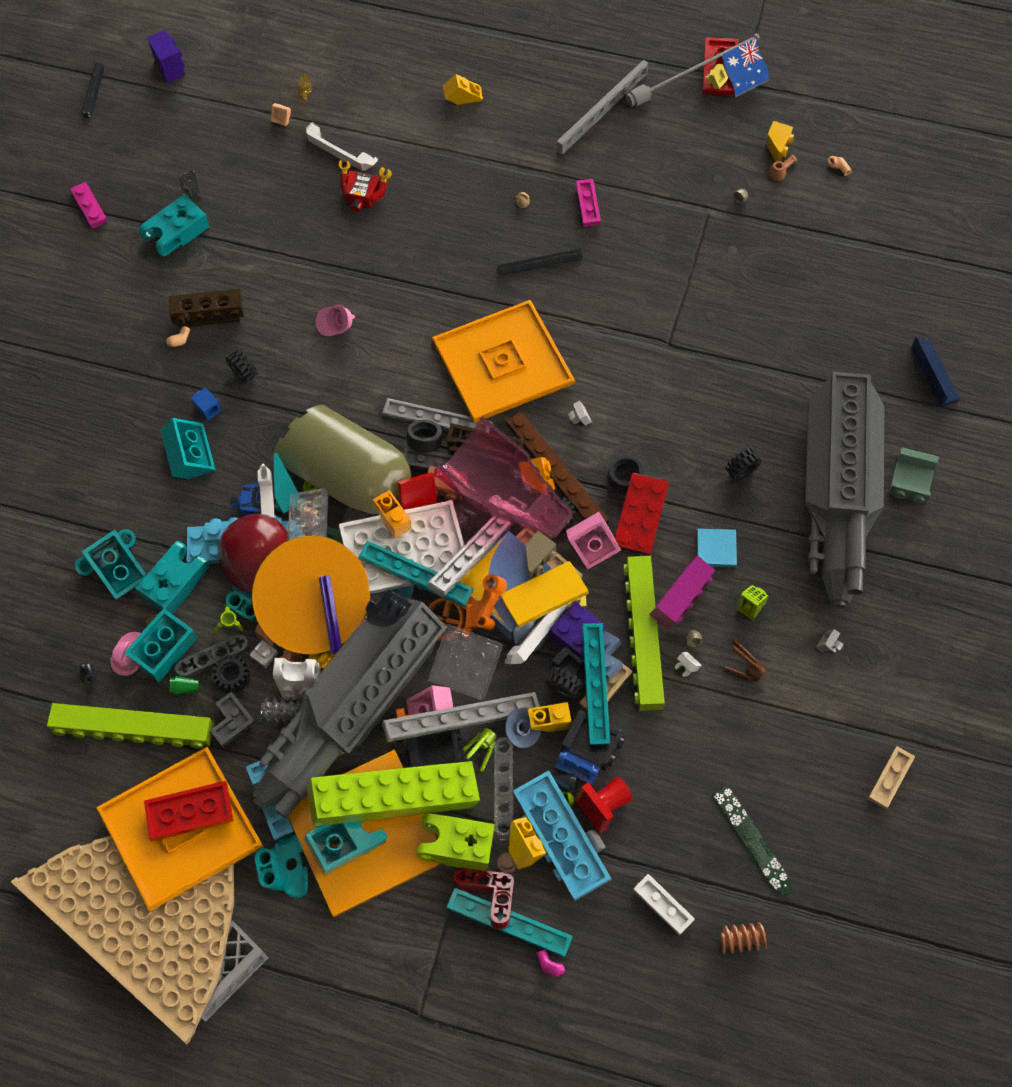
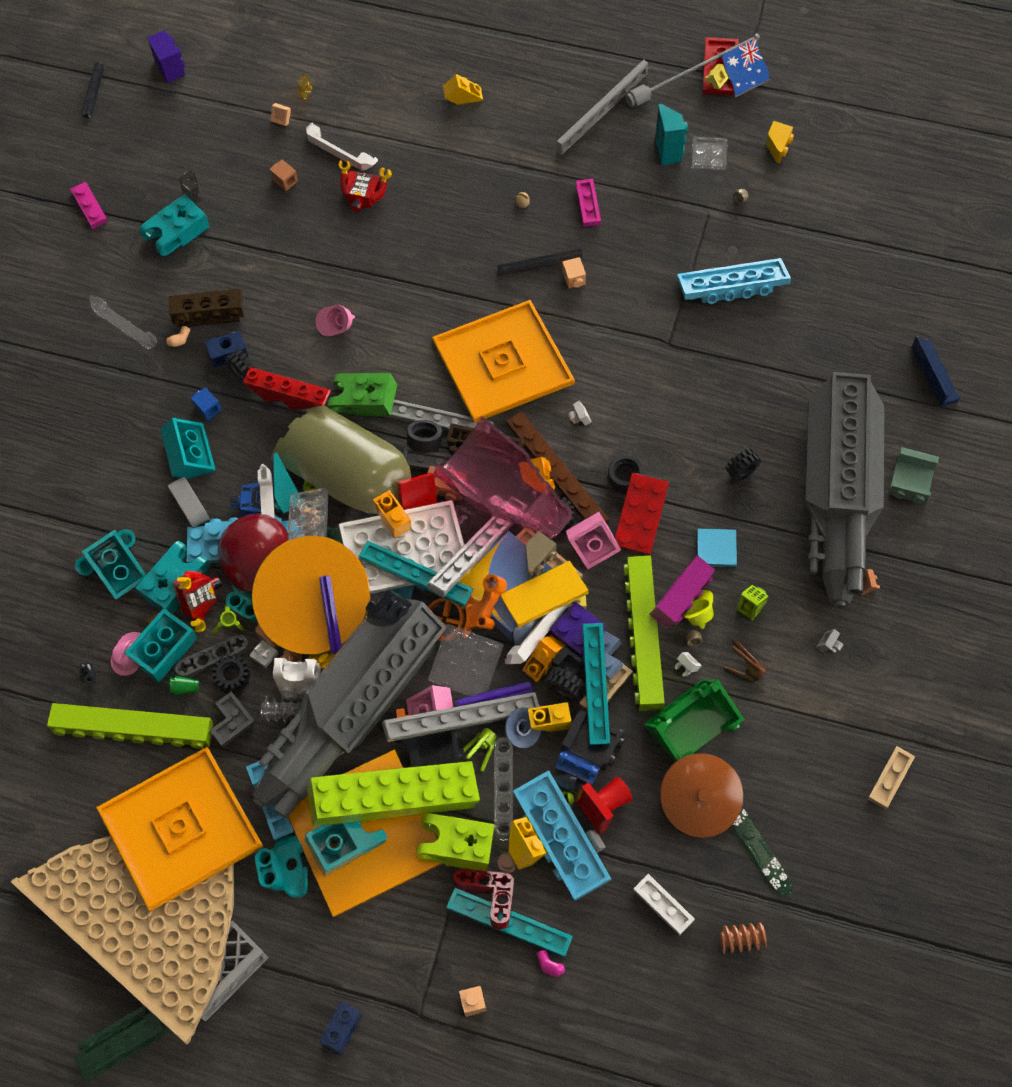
red plate [144,781,234,842] -> none
nougat bar [769,155,797,181] -> none
light nougat arm [827,156,852,176] -> none
none -> clear green brick [74,1005,169,1081]
none -> clear piece [89,295,157,350]
none -> light grey beam [167,476,210,528]
none -> torso [172,571,222,632]
none -> dark blue brick [205,331,249,368]
none -> red slope [242,367,331,410]
none -> nougat brick [270,159,298,191]
none -> dark blue brick [319,1001,363,1055]
none -> bright green brick [327,373,397,416]
none -> dark purple axle [455,682,532,707]
none -> light nougat brick [459,986,486,1017]
none -> light orange slope [522,634,565,682]
none -> light nougat brick [562,257,586,289]
none -> green windscreen [644,679,745,762]
none -> teal slope [655,104,688,165]
none -> dark orange dish [660,754,743,838]
none -> medium azure plate [677,258,791,304]
none -> neon yellow piece [682,590,714,629]
none -> clear plate [691,137,727,170]
none -> nougat tile [861,569,880,595]

